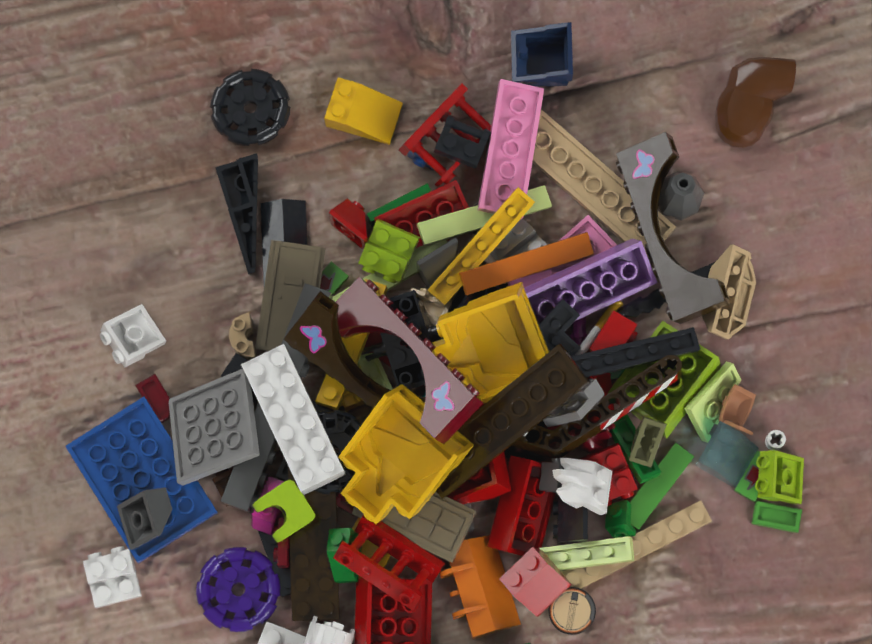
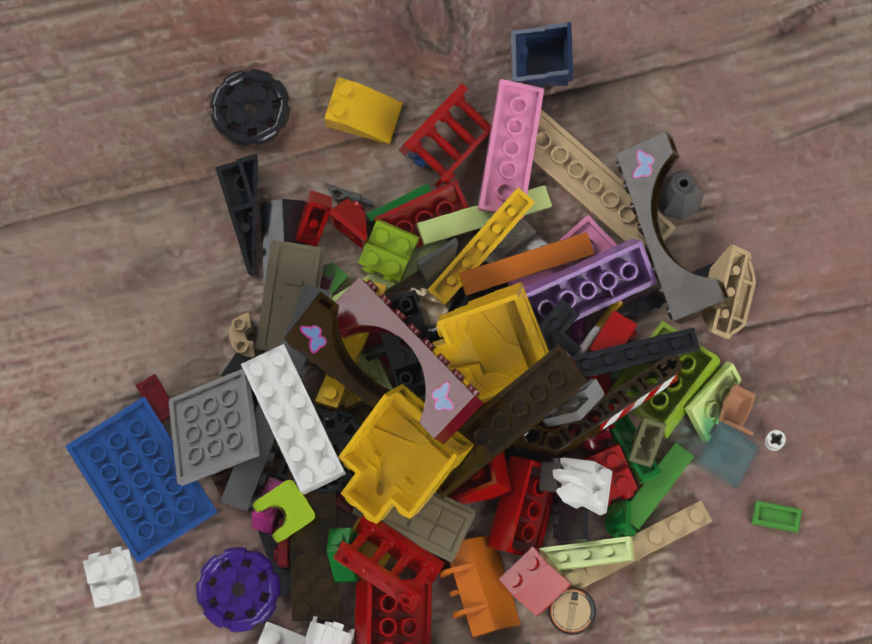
white plate [100,304,166,368] -> none
dark grey slope [117,487,172,550] -> none
black plate [434,115,491,169] -> none
reddish brown piece [715,57,796,148] -> none
bright green tile [734,450,760,503] -> none
lime plate [755,450,804,505] -> none
none -> red slope [295,190,332,247]
none -> dark grey hand [325,182,375,207]

